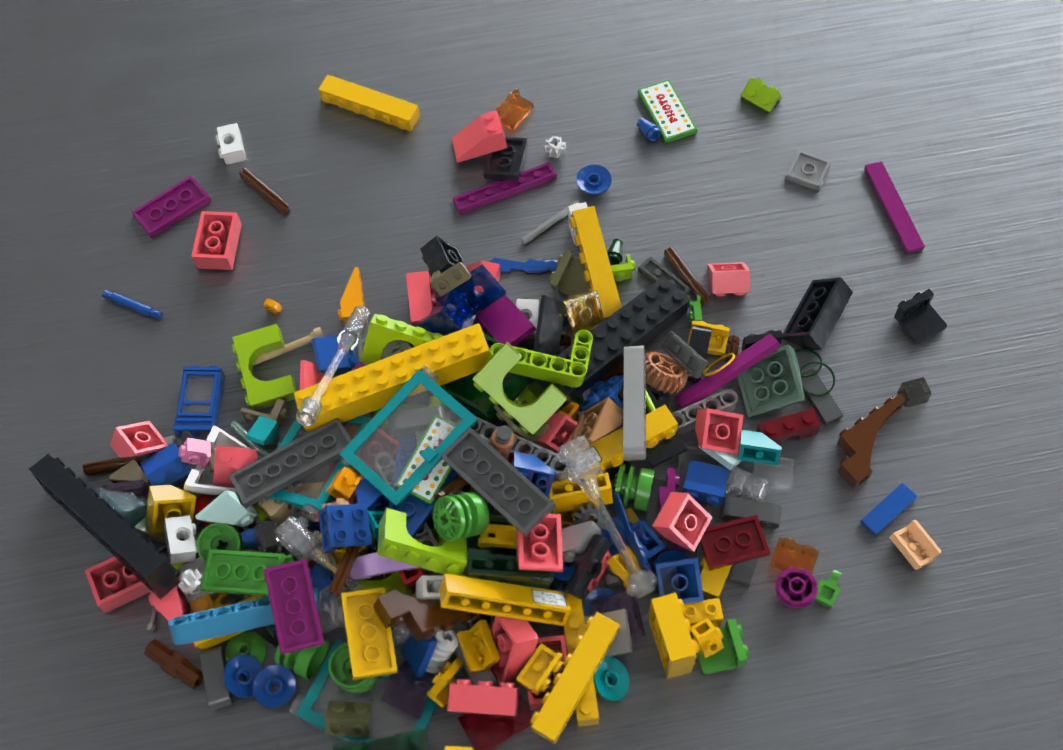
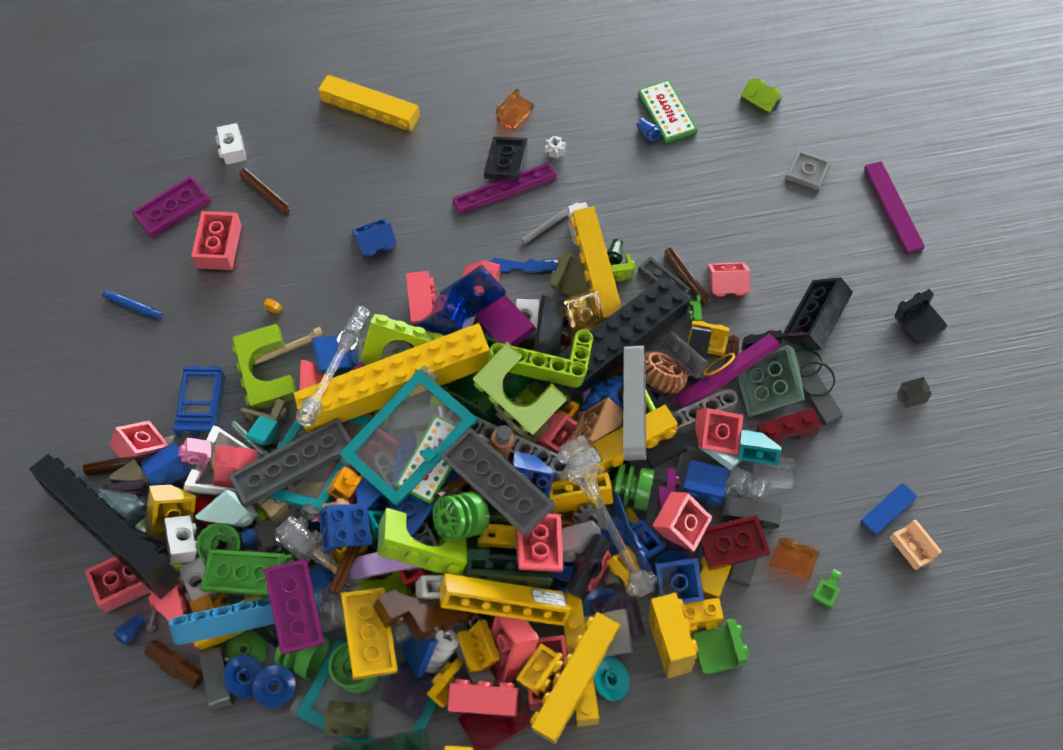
white gear [178,569,203,595] -> none
light orange slope [338,267,367,327] -> none
black brick [420,236,468,277] -> none
dark tan bracket [430,262,471,297] -> none
coral slope [452,110,507,163] -> none
blue dish [576,164,612,195] -> none
yellow brick [691,618,724,658] -> none
magenta cone [775,567,818,608] -> none
reddish brown arch [837,394,906,489] -> none
none -> blue cone [113,614,145,645]
none -> blue slope [351,218,397,256]

